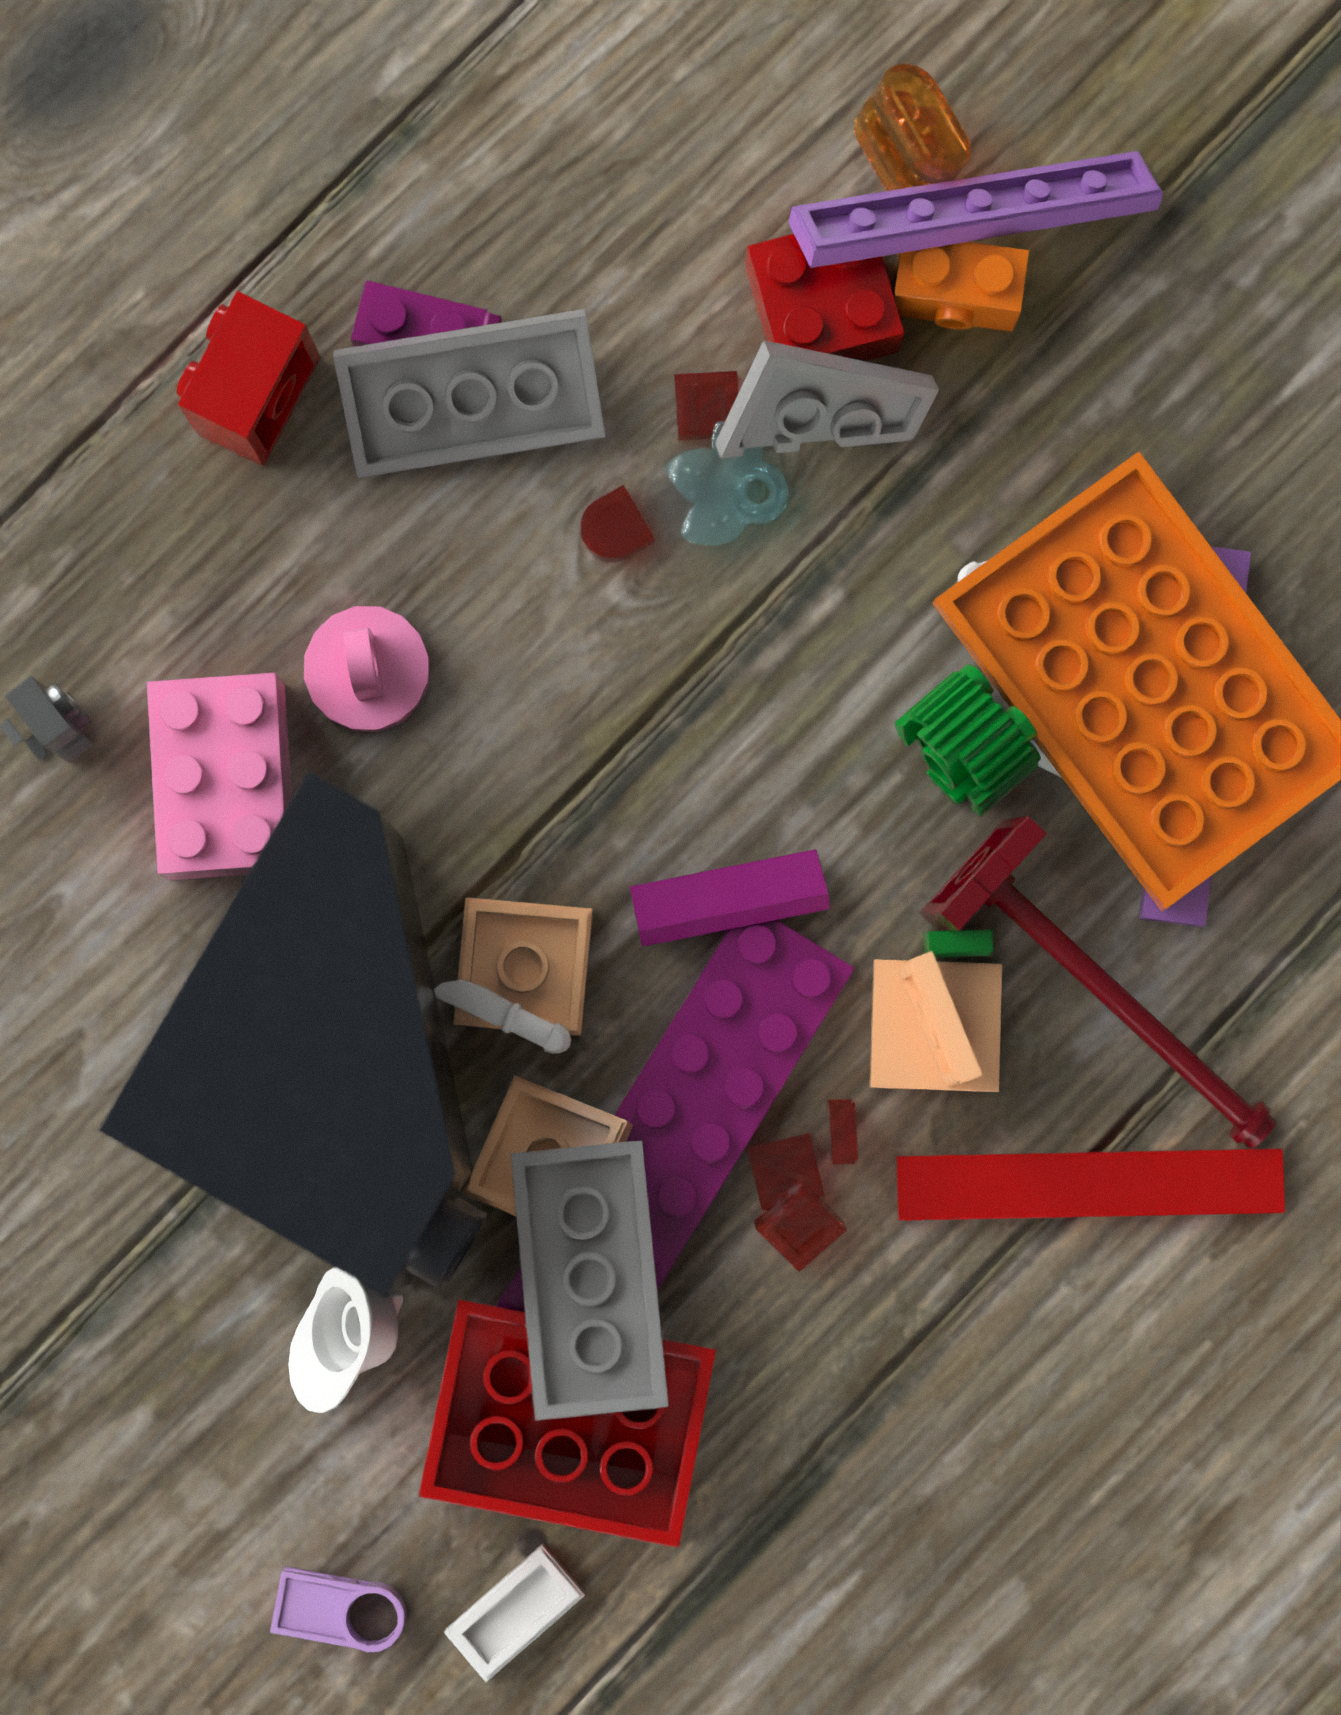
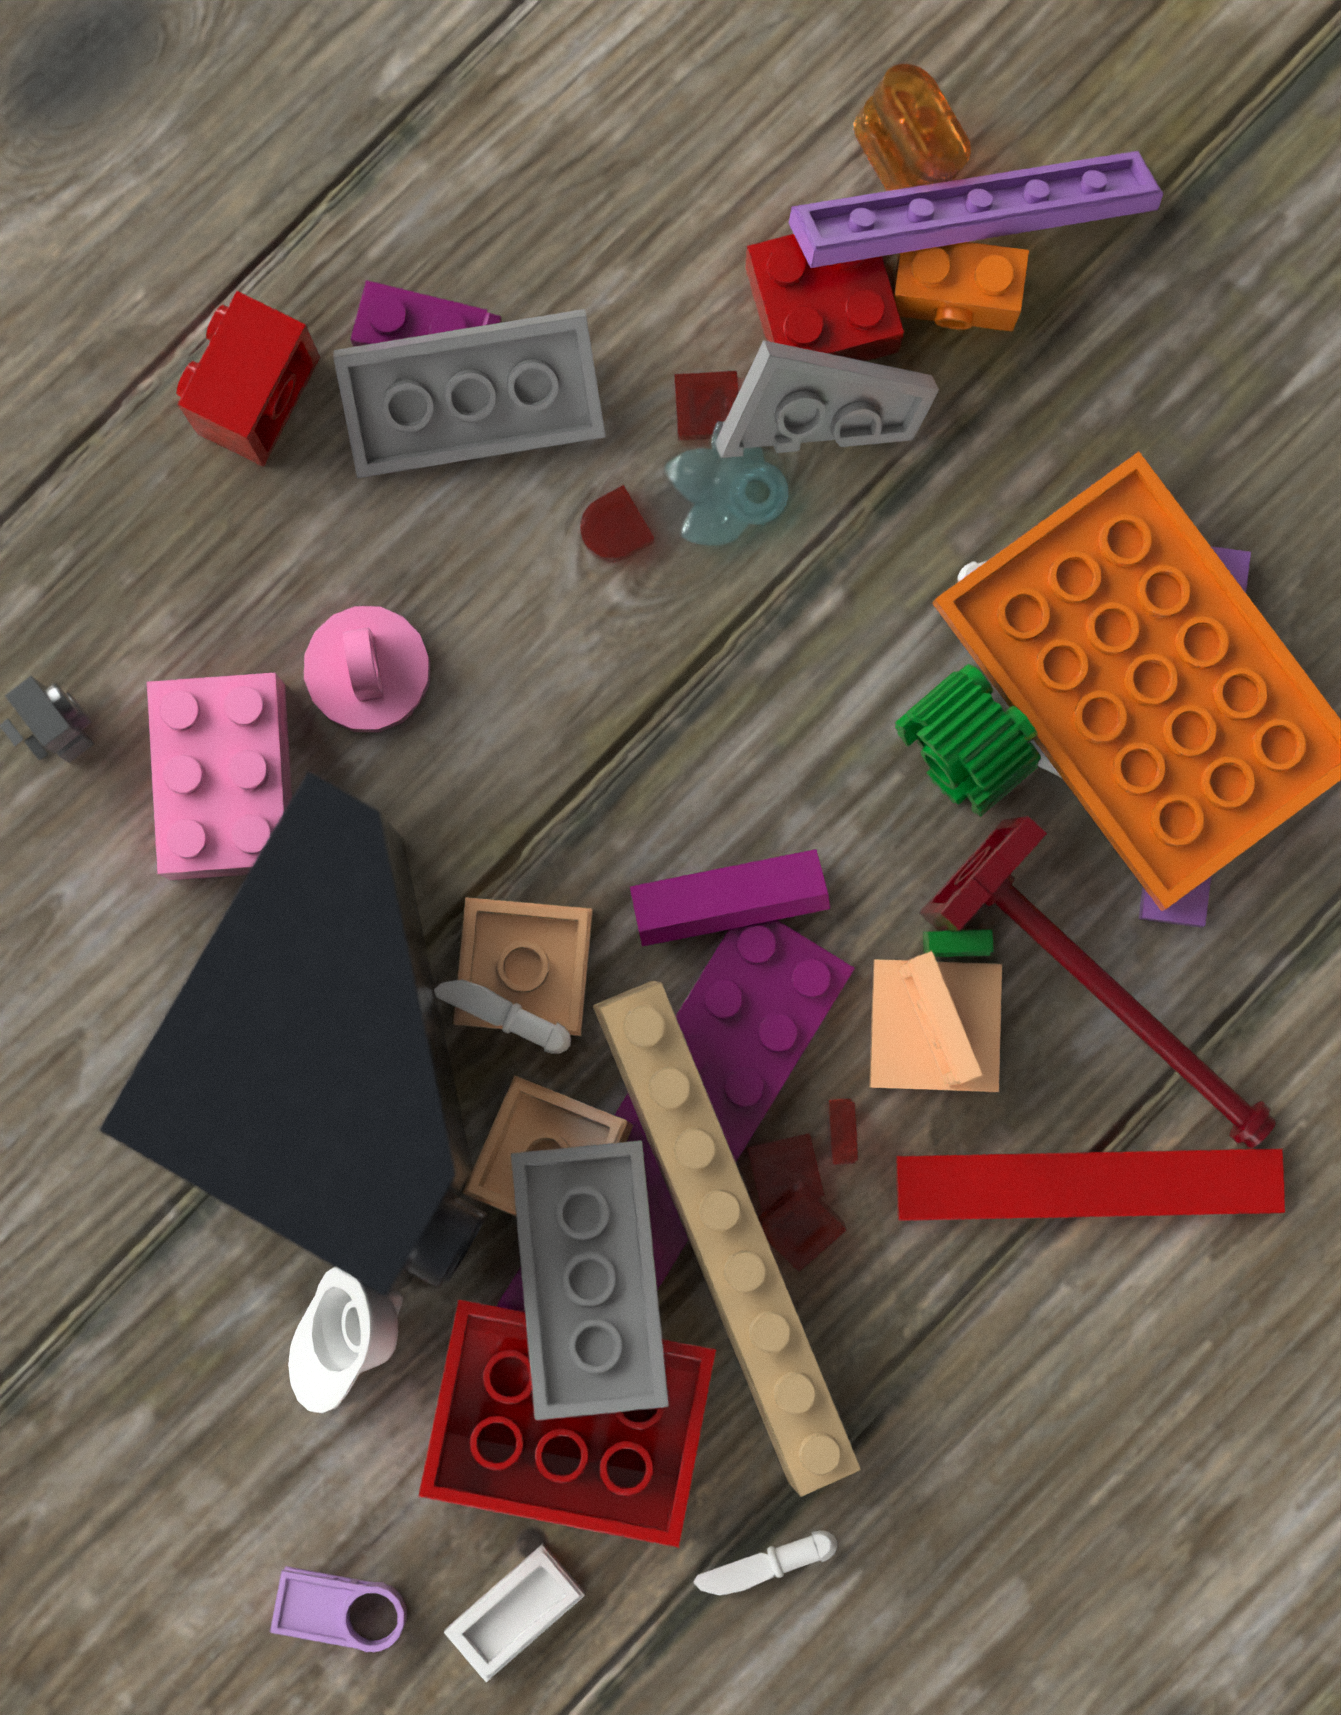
none -> tan brick [592,981,861,1496]
none -> white piece [694,1531,838,1596]

